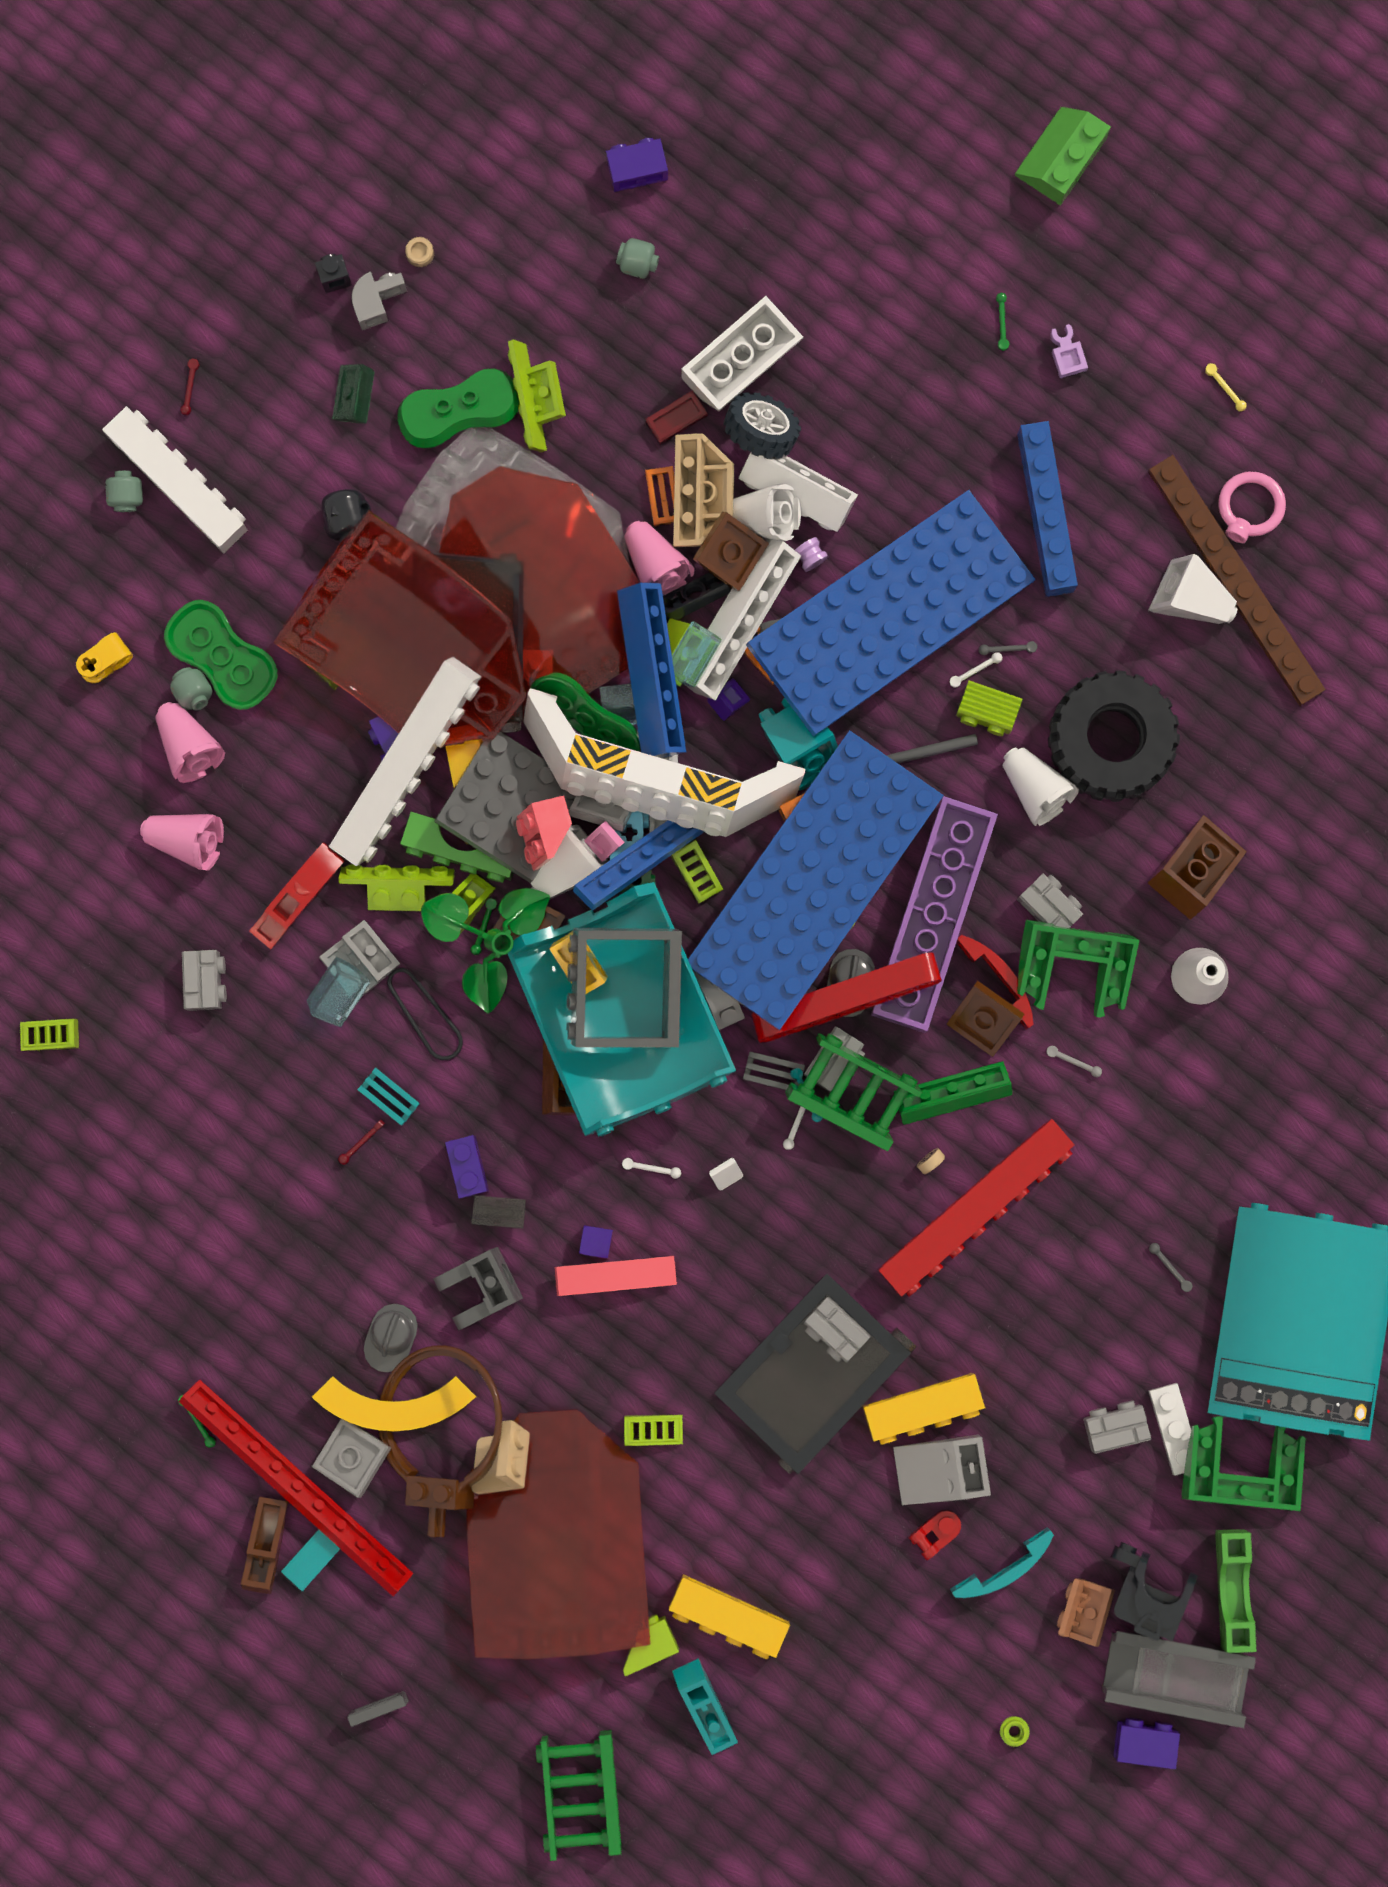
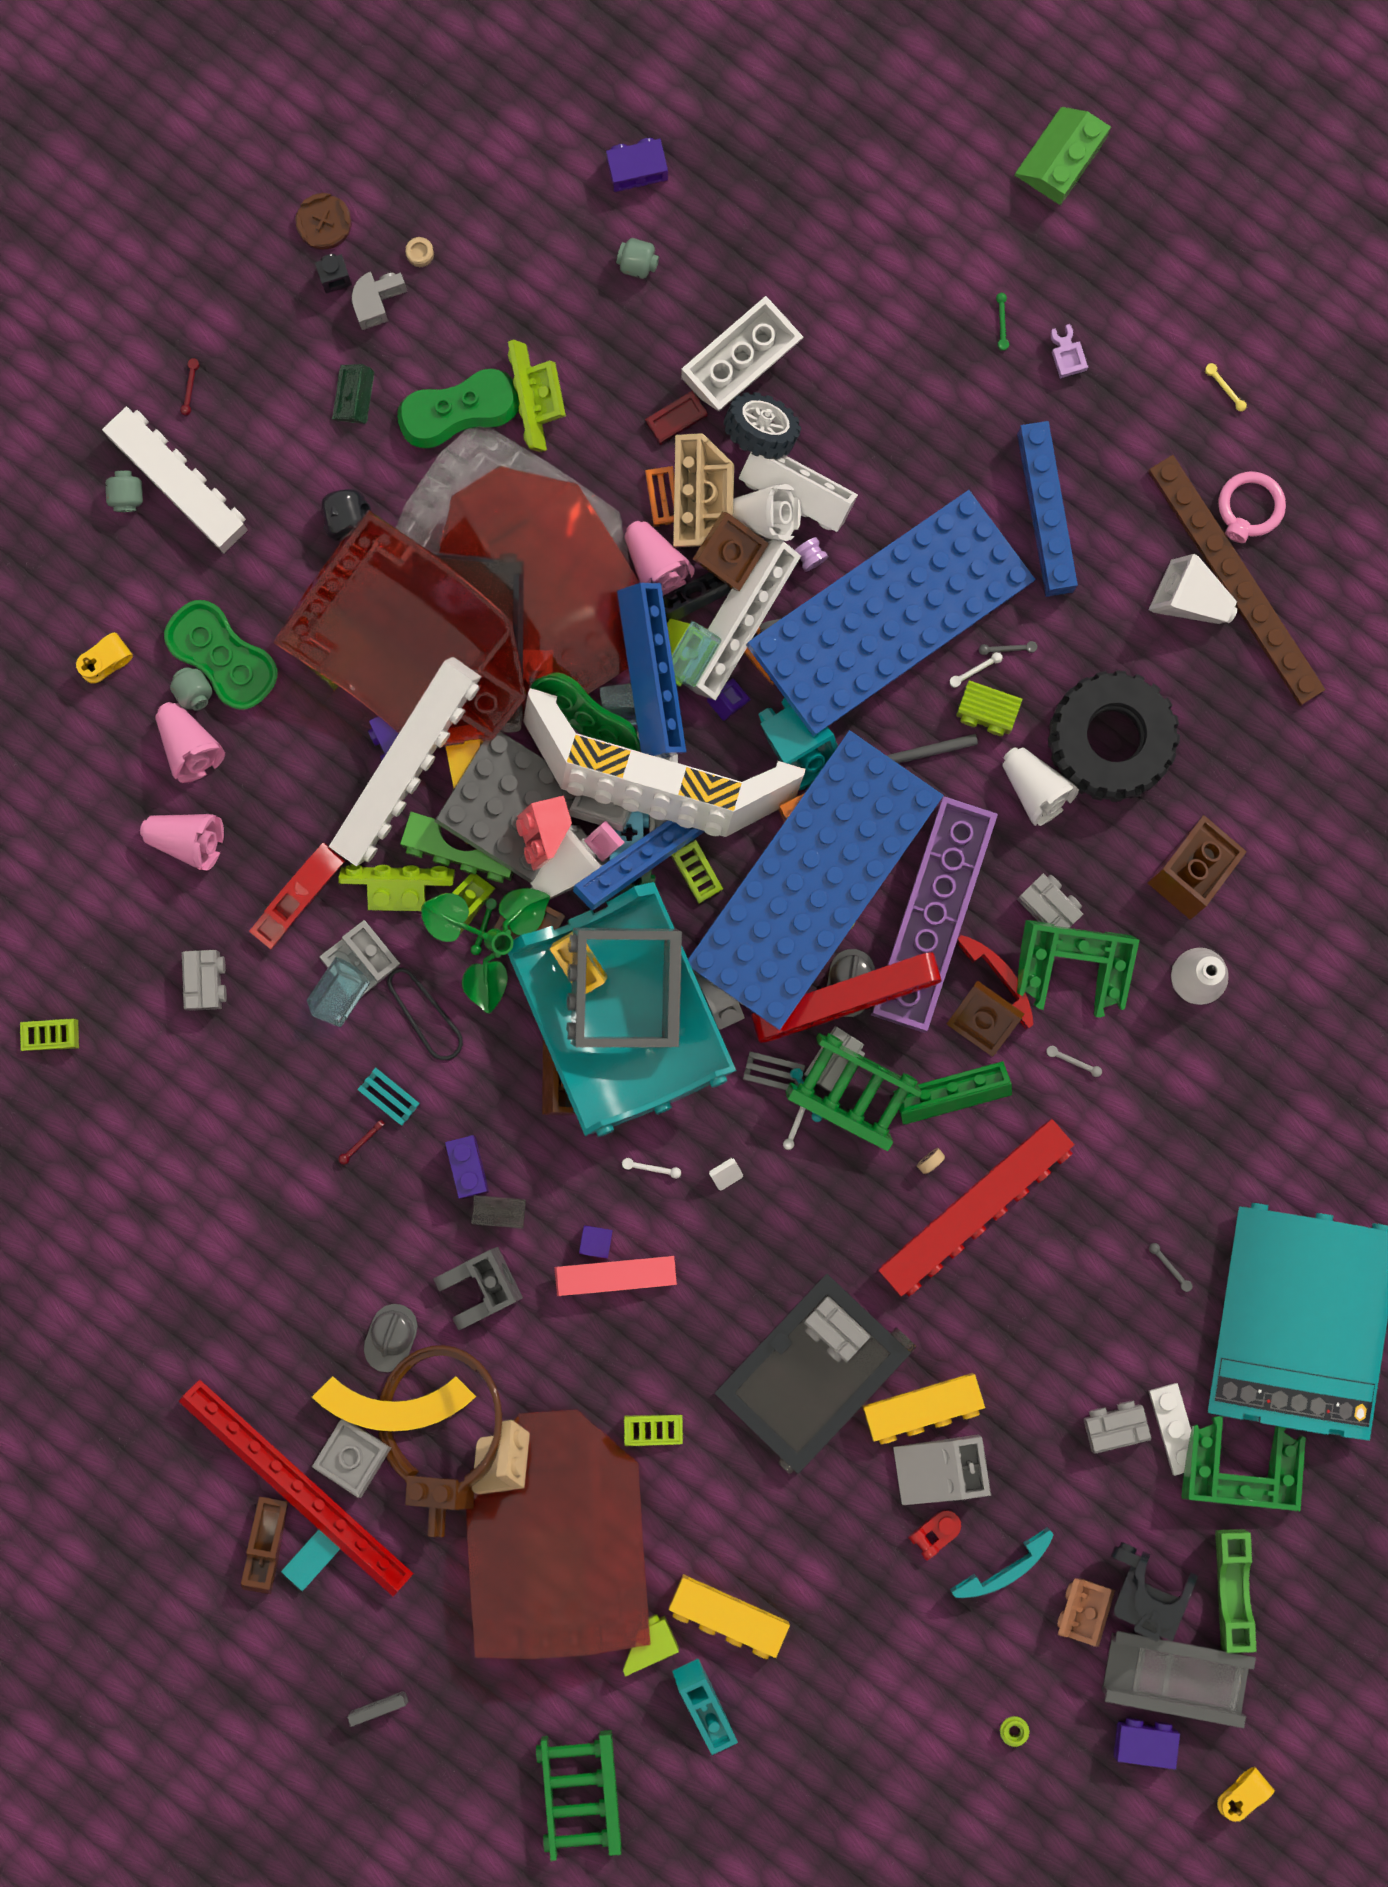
green hinge [178,1395,216,1448] -> none
none -> reddish brown tile [295,193,352,250]
none -> yellow piece [1217,1767,1274,1822]

